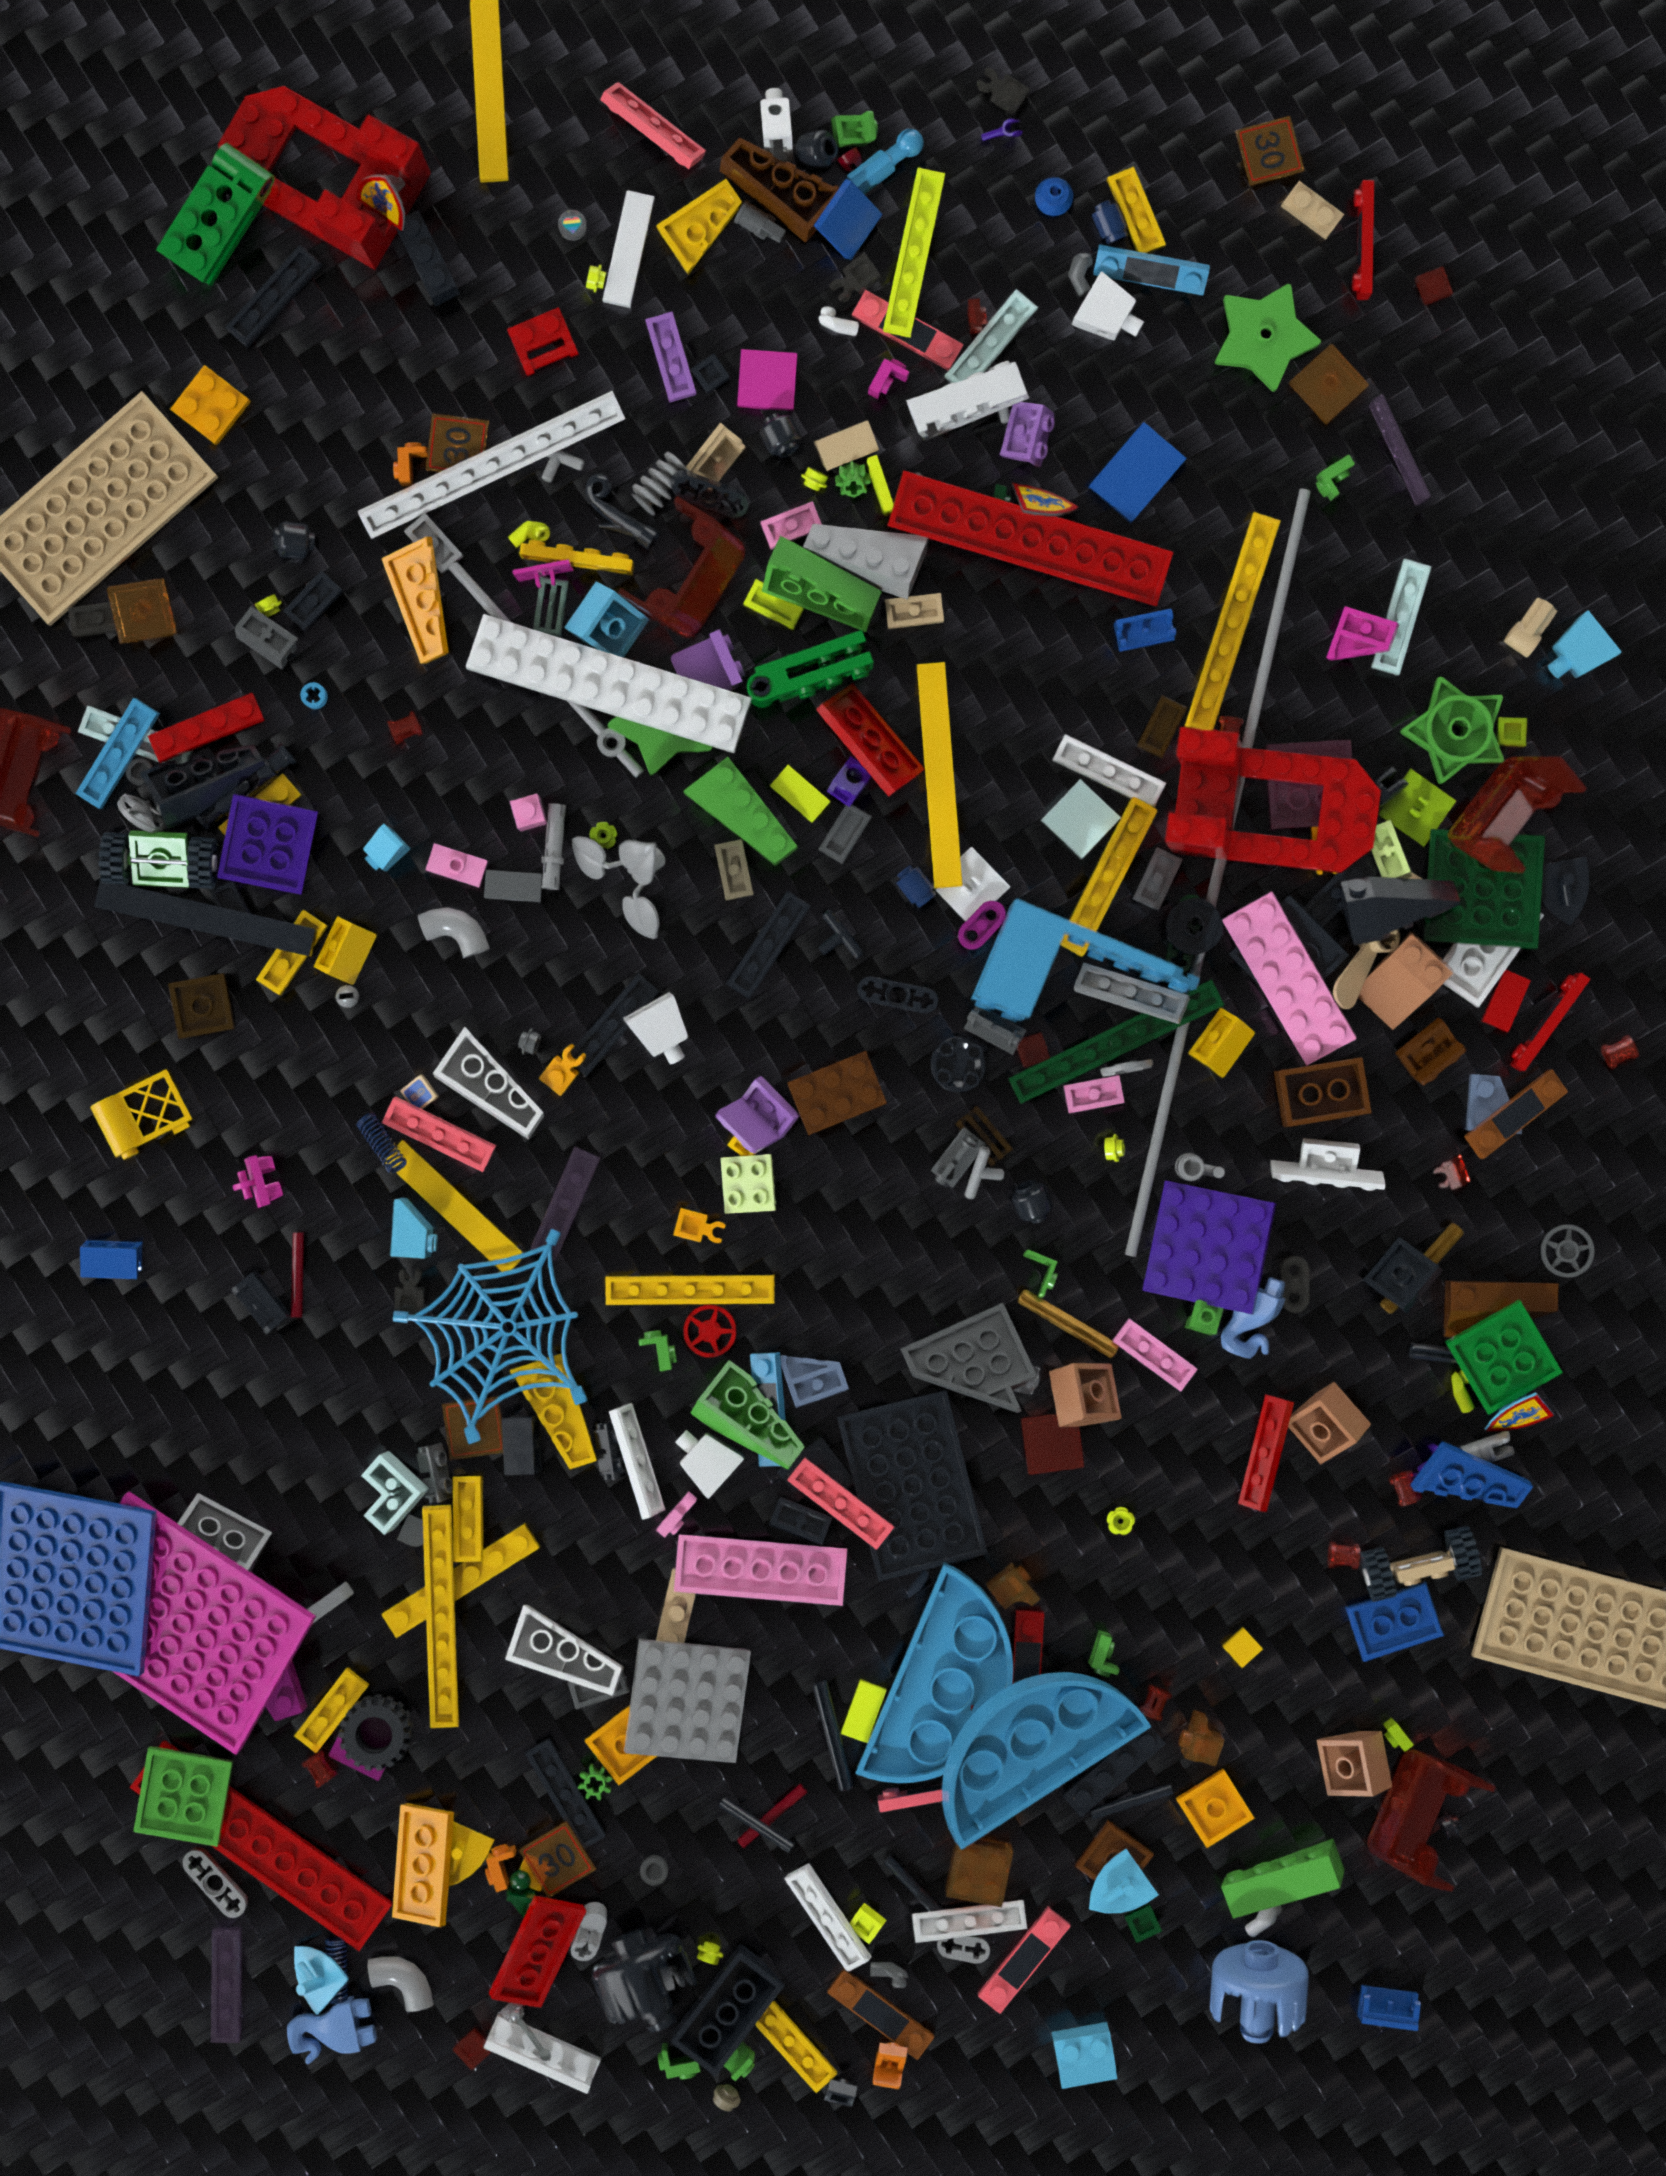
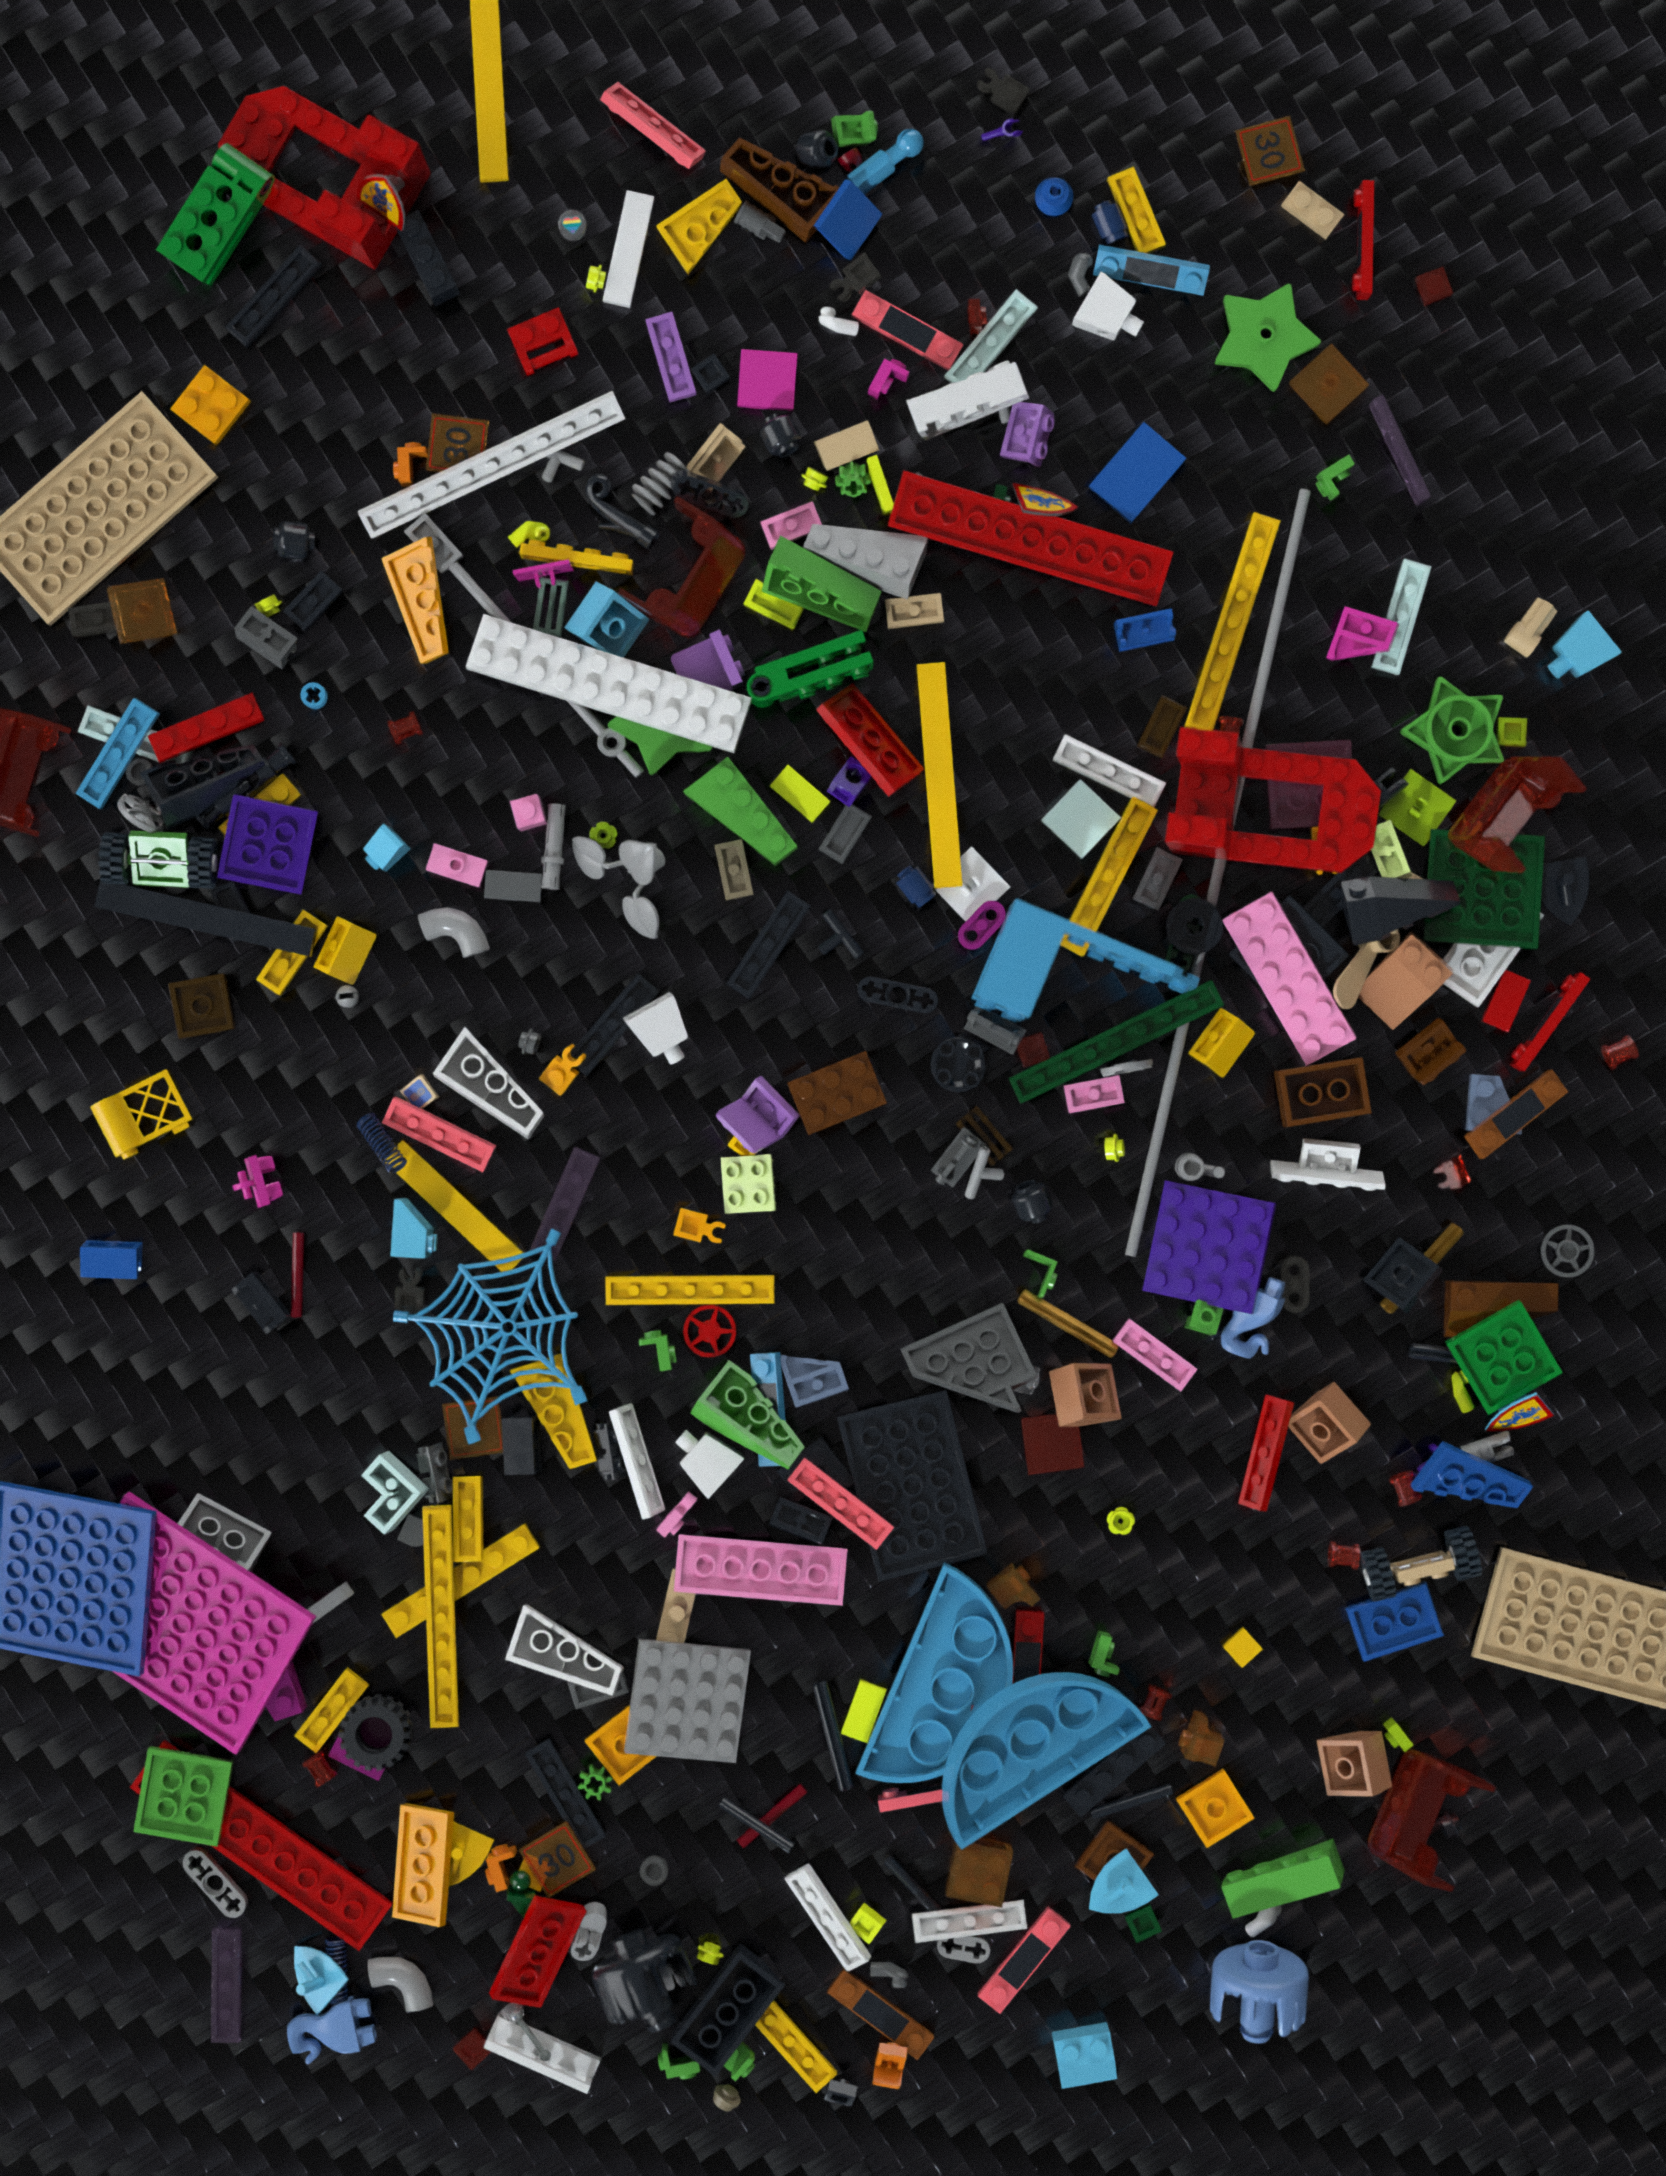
white torso [760,88,793,162] -> none
neon yellow plate [883,168,945,338] -> none
light grey plate [1073,963,1190,1024] -> none
blue hinge [1357,1985,1420,2031] -> none

